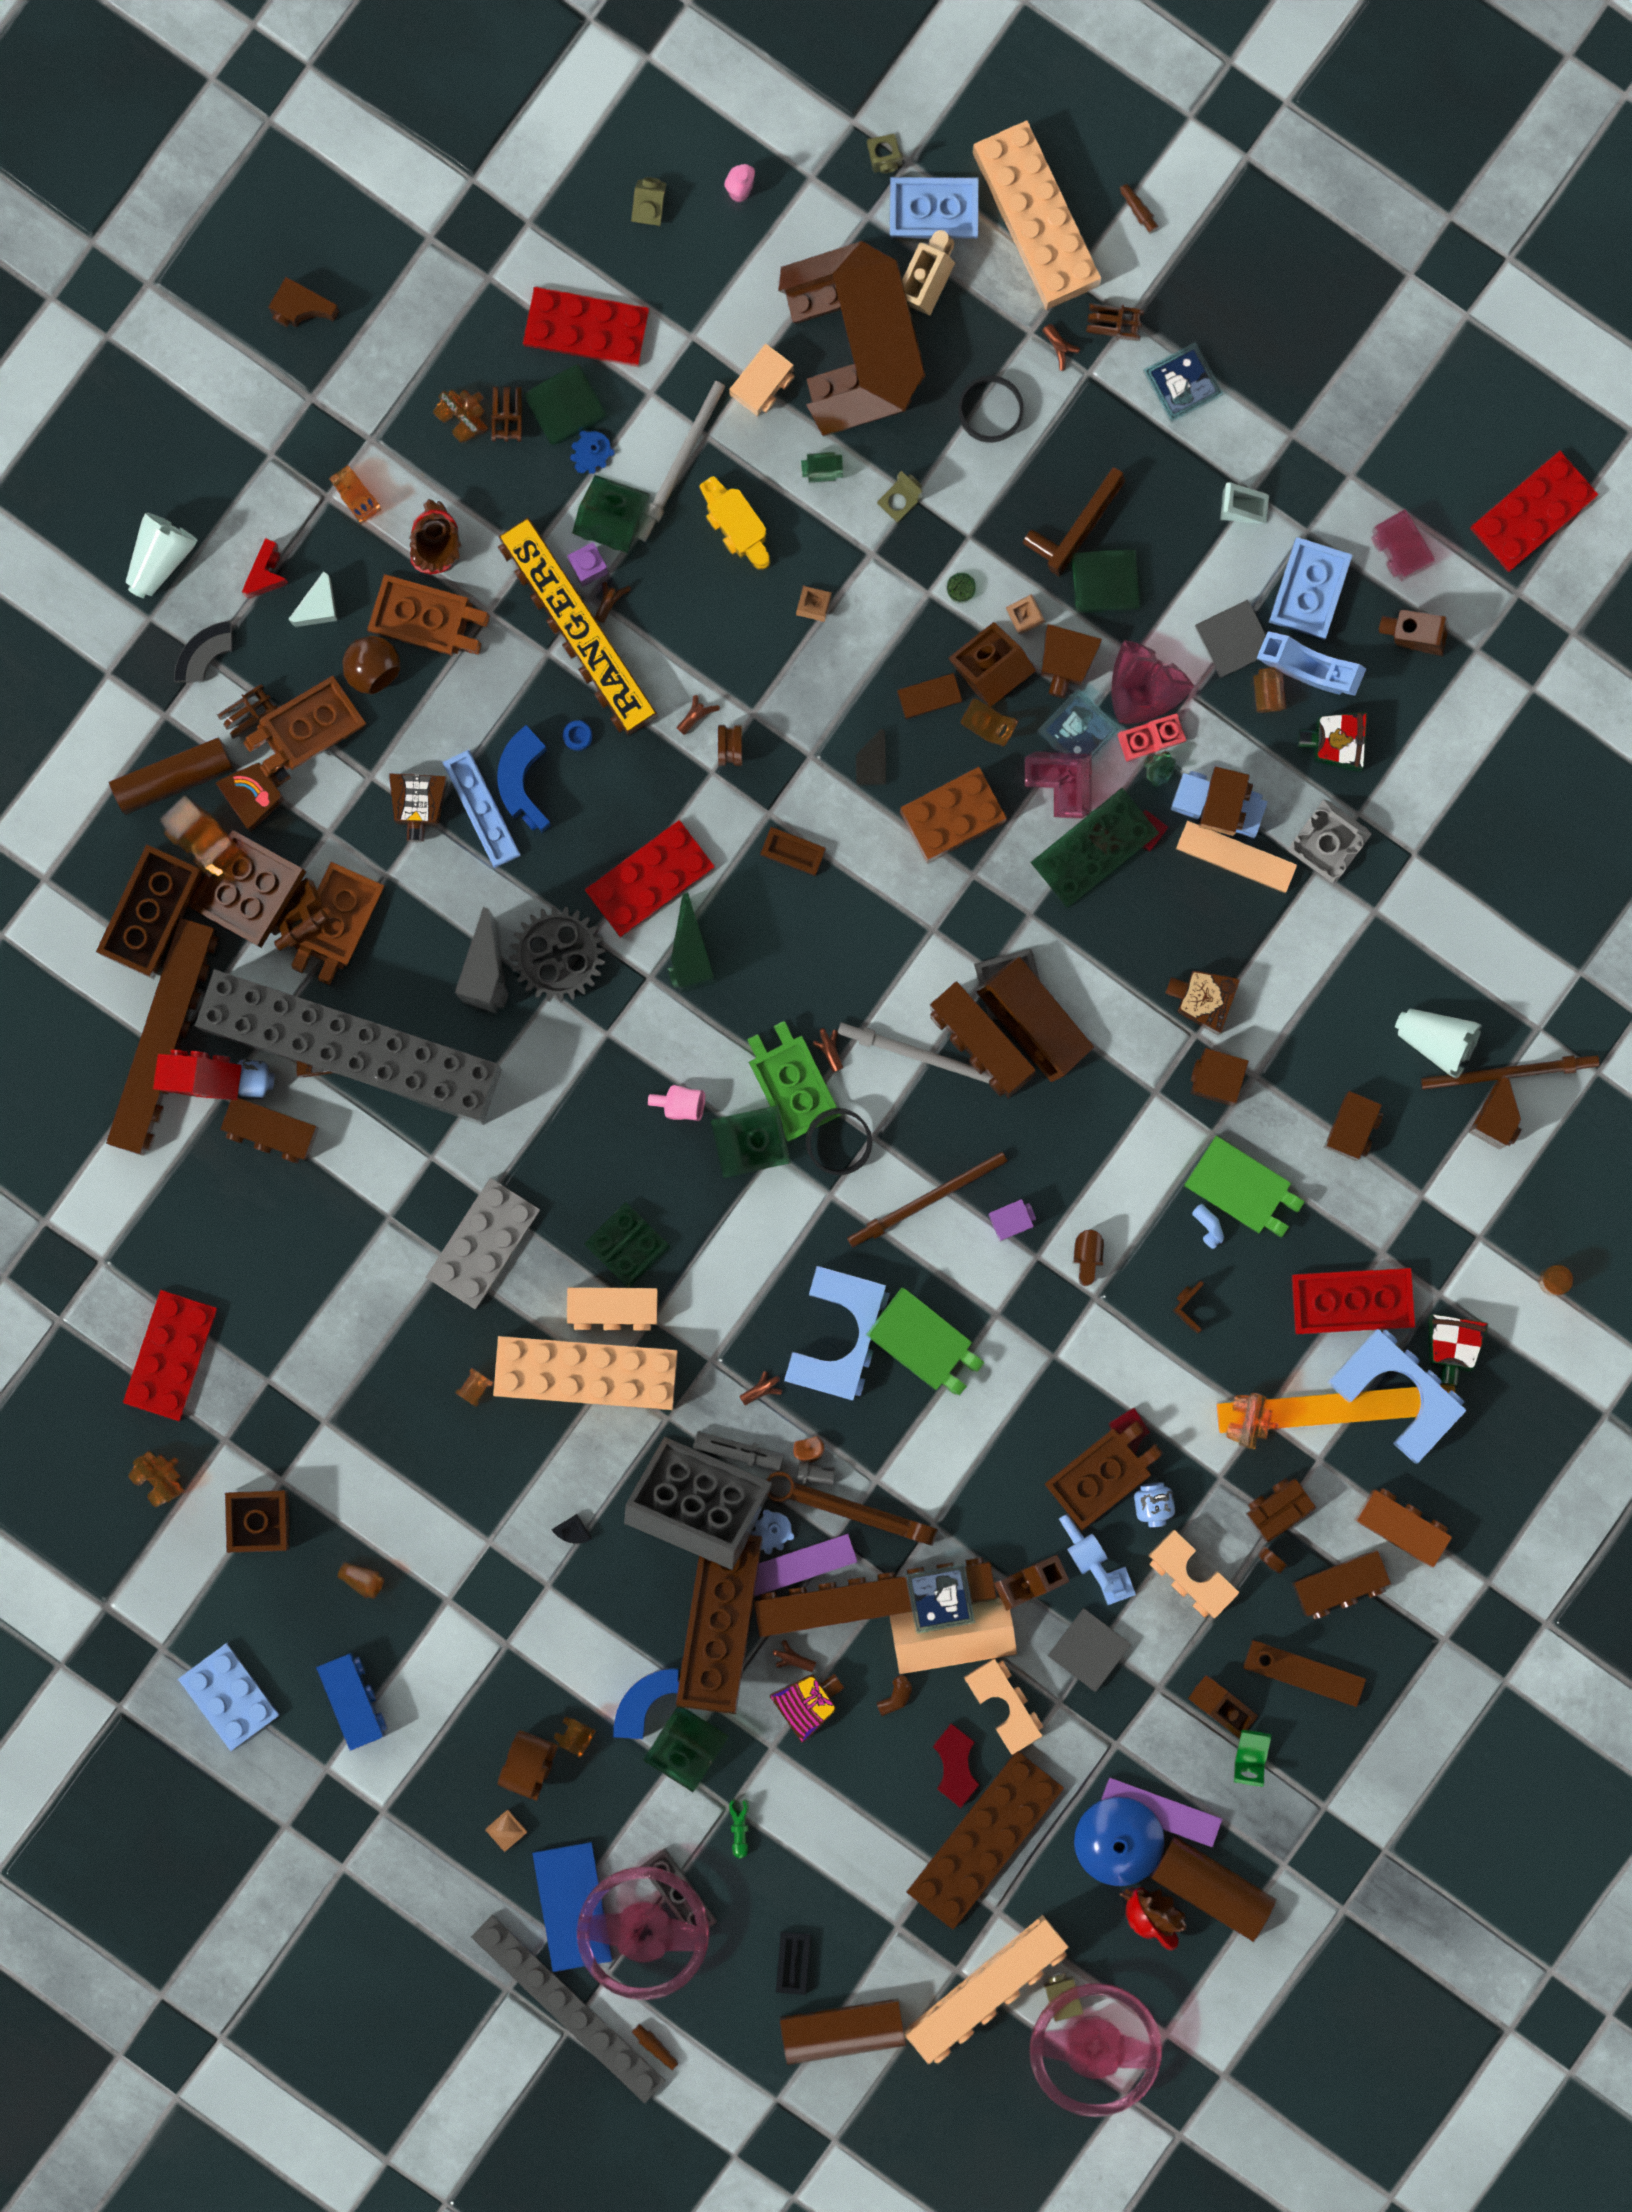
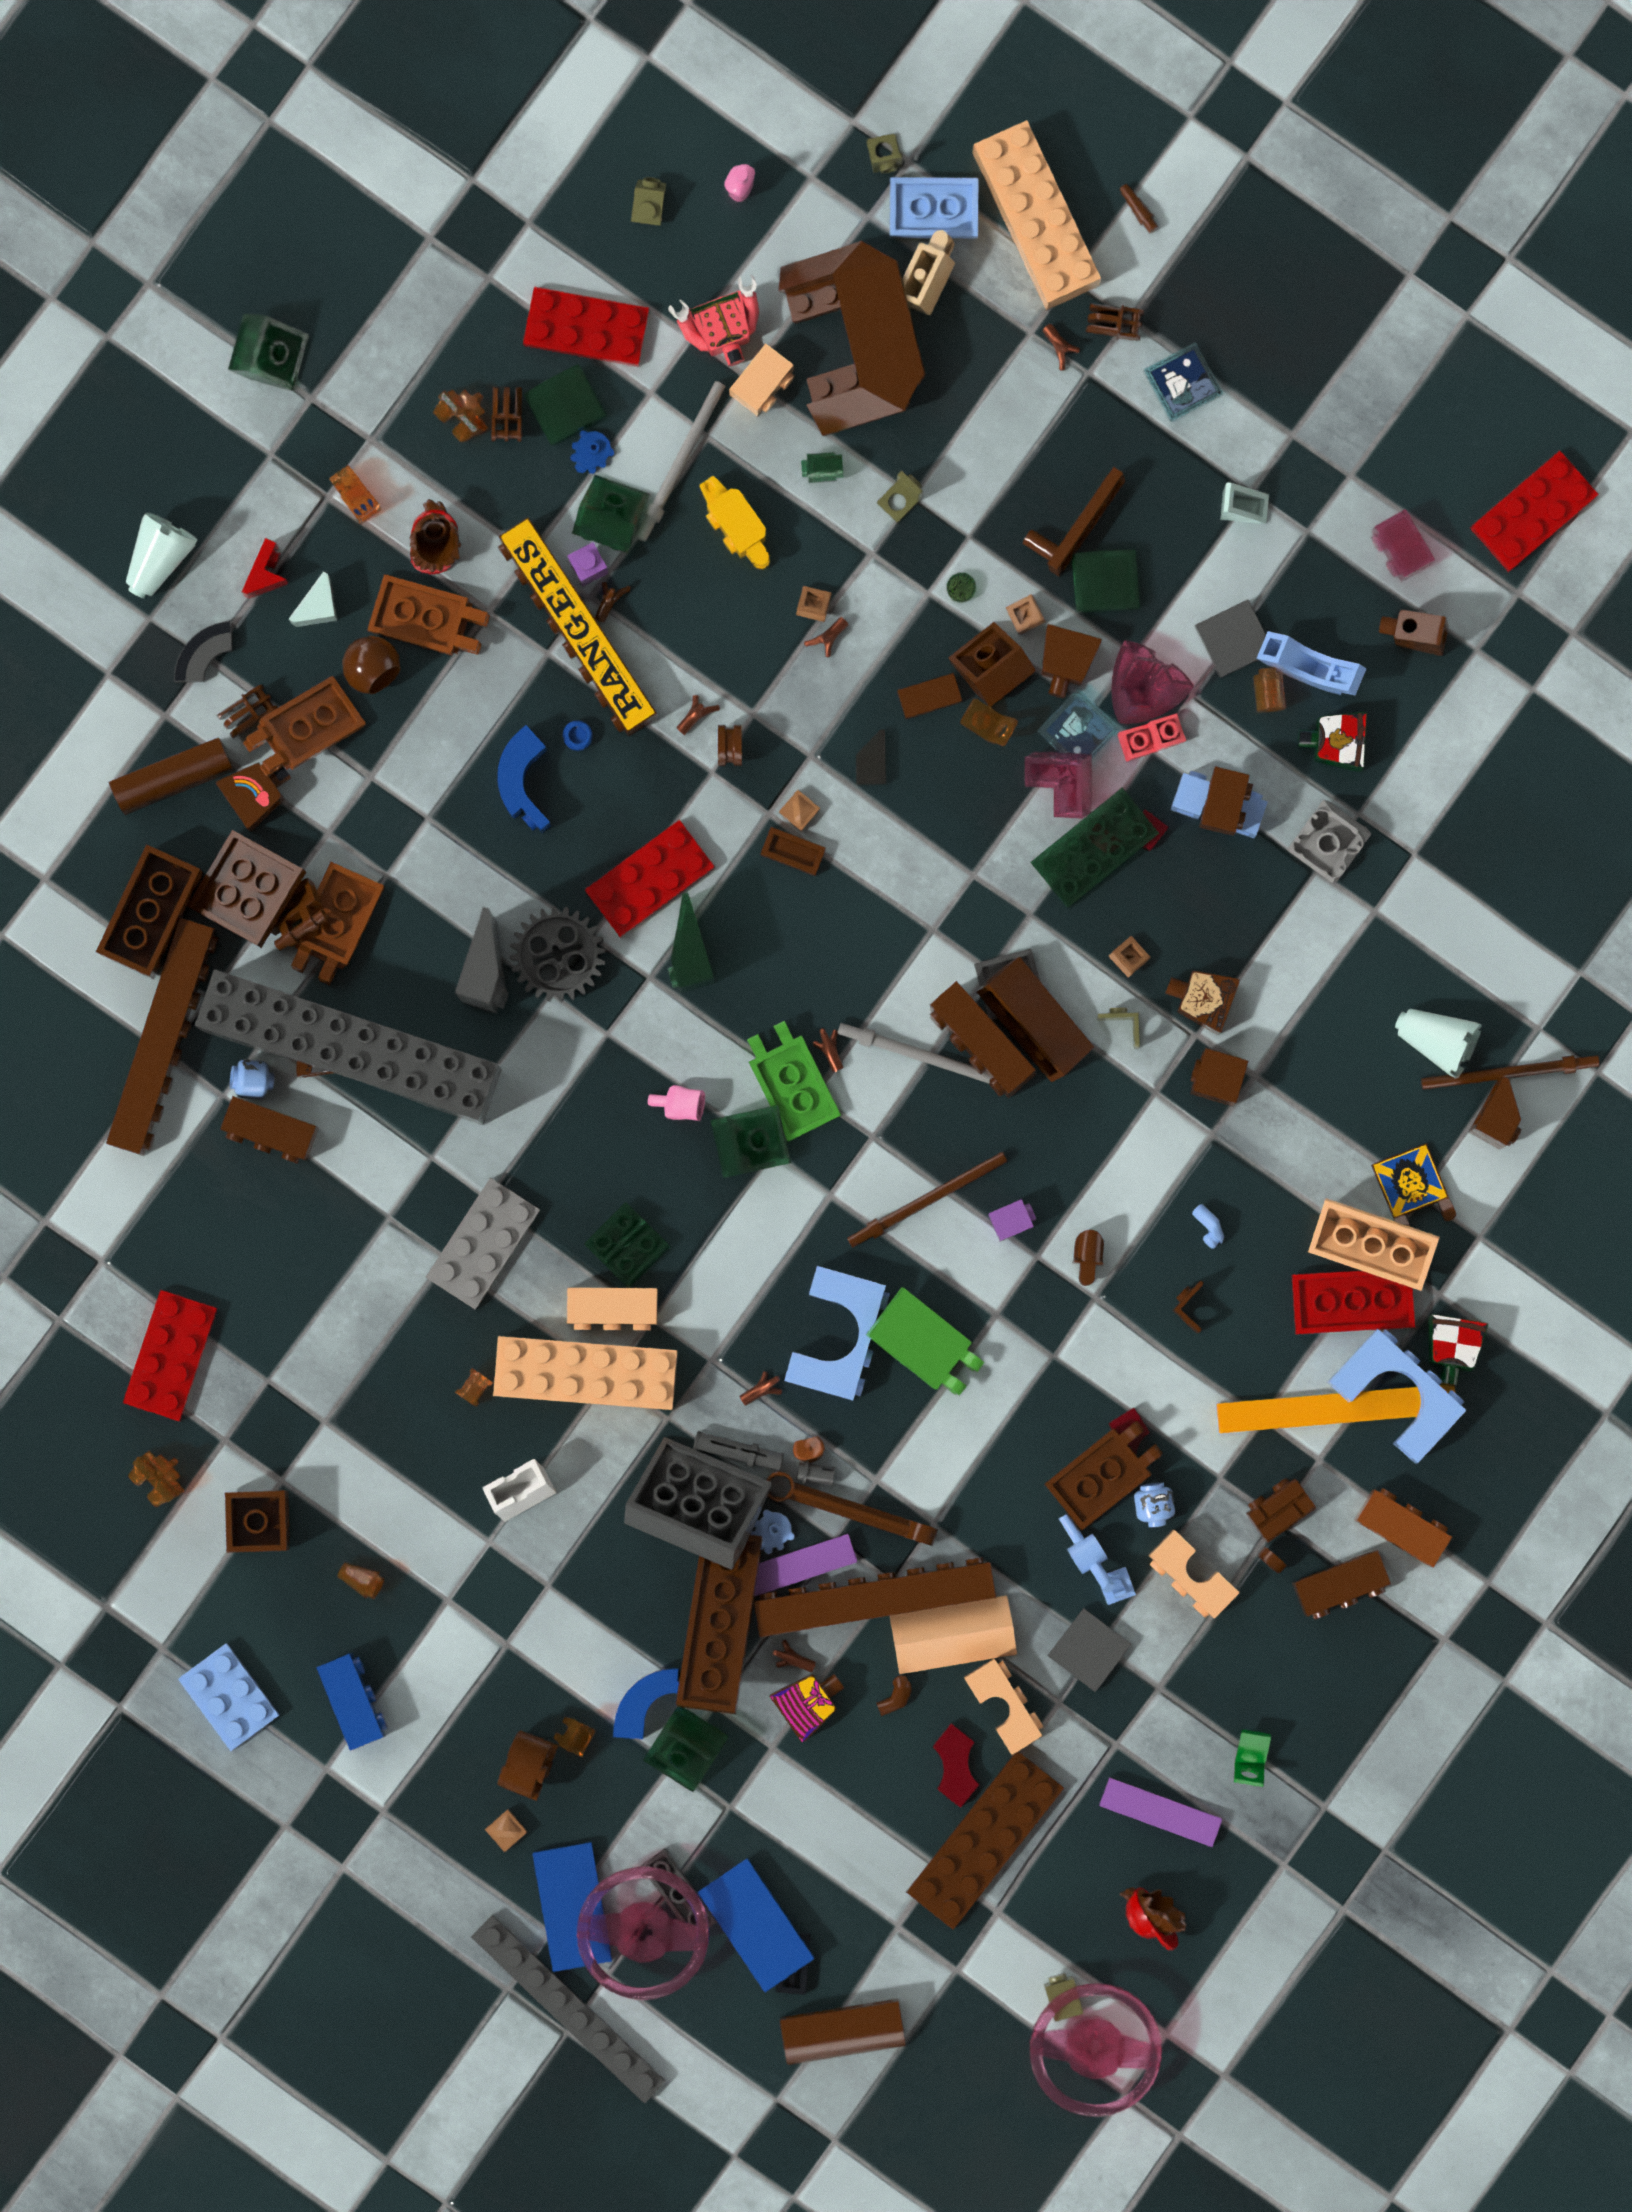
red brick [153,1050,242,1100] -> none
clear orange brick [160,796,243,876] -> none
reddish brown arch [268,277,340,328] -> none
torso [389,773,448,842] -> none
light blue tile [442,749,521,869] -> none
black tile [551,1514,592,1544] -> none
reddish brown animal [631,2023,678,2070] -> none
green piece [729,1799,749,1859] -> none
black tyre [806,1108,872,1175] -> none
dark orange brick [900,767,1007,864] -> none
tile [905,1564,975,1634] -> none
light nougat brick [905,1915,1068,2064] -> none
black tyre [958,375,1023,443] -> none
reddish brown brick [994,1555,1070,1611] -> none
blue dish [1074,1797,1164,1886] -> none
clear green piece [1144,751,1176,787] -> none
reddish brown brick [1150,1835,1277,1942] -> none
light nougat tile [1176,821,1297,893] -> none
bright green tile [1184,1136,1305,1237] -> none
reddish brown slope [1188,1675,1258,1739] -> none
clear orange hips [1226,1393,1278,1449] -> none
reddish brown piece [1243,1640,1366,1707] -> none
light blue plate [1269,537,1352,640] -> none
reddish brown brick [1324,1091,1384,1161] -> none
clear orange brick [1538,1265,1573,1296] -> none
none -> clear green slope [228,314,309,391]
none -> white brick [483,1459,556,1522]
none -> coral torso [668,275,759,367]
none -> blue tile [698,1858,815,1992]
none -> medium nougat tile [779,790,820,832]
none -> copper bar [804,617,849,657]
none -> olive bracket [1097,1008,1140,1049]
none -> medium nougat tile [1109,936,1151,978]
none -> light nougat slope [1308,1198,1439,1291]
none -> flag [1371,1143,1456,1227]

